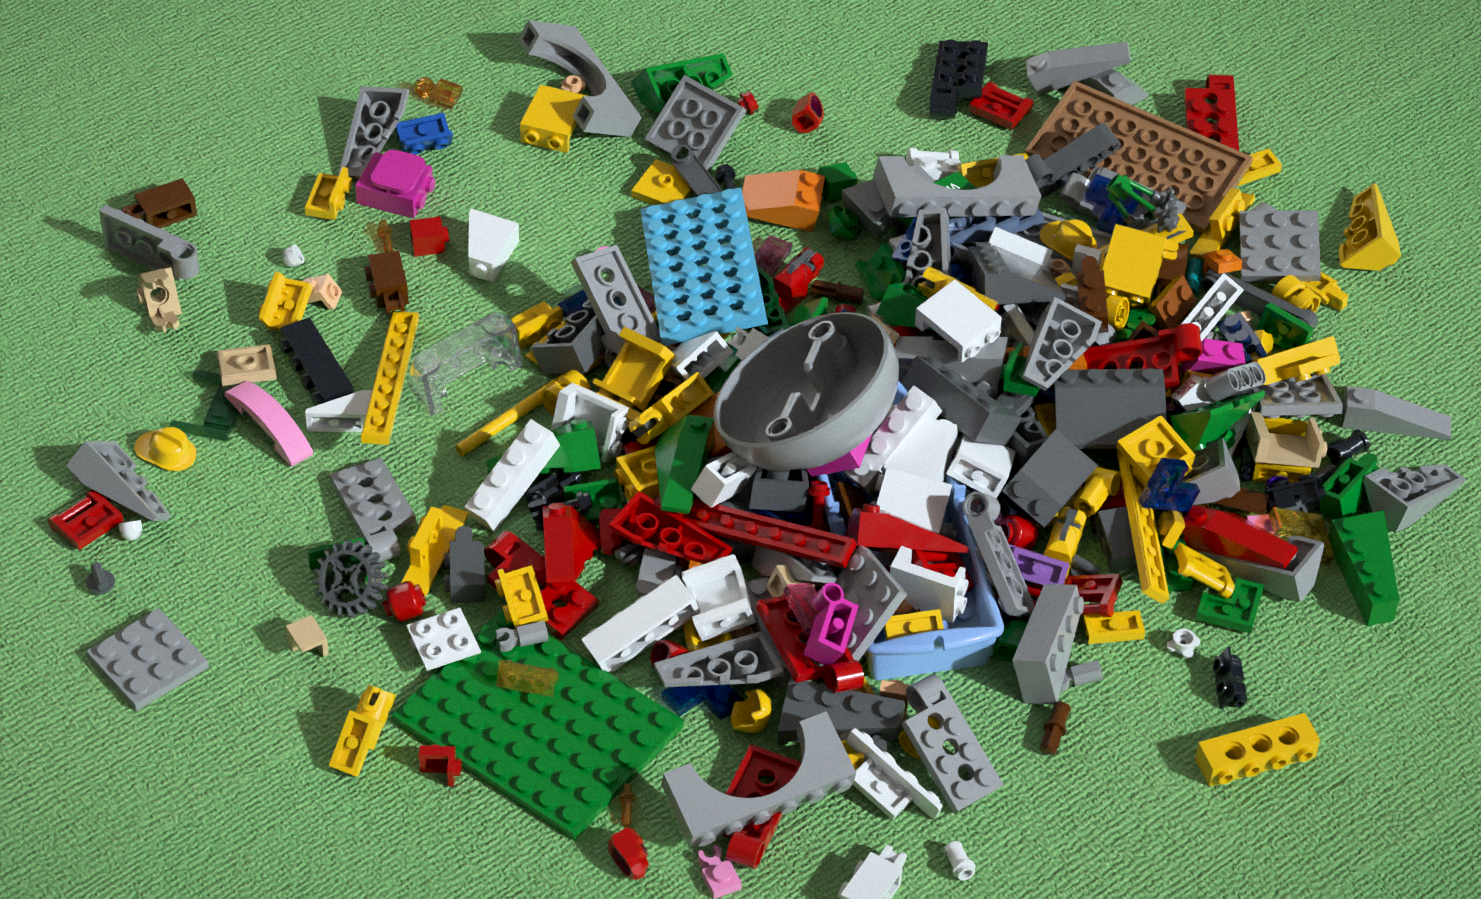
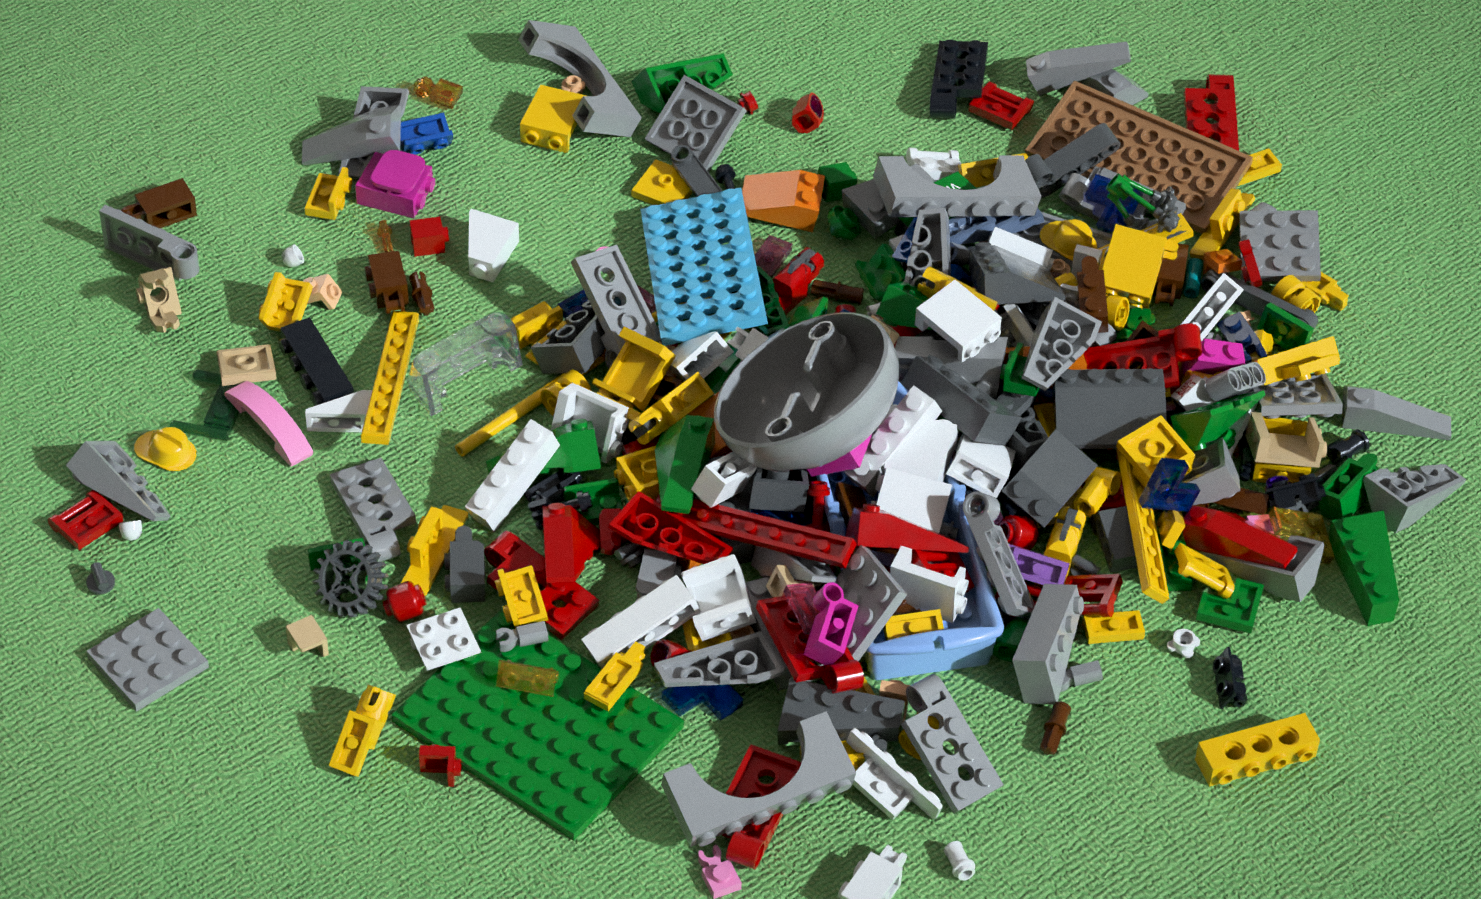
red rock [608,827,649,880] -> none
clear orange piece [619,784,636,827] -> none
yellow hair [731,689,772,734] -> none
dark orange bracket [1148,275,1198,331] -> none
yellow wedge [1338,183,1401,271] -> none
none -> light grey wedge [302,105,401,165]
none -> reddish brown axle [409,272,434,316]
none -> yellow hinge [584,641,645,711]
none -> red plate [1239,239,1262,287]

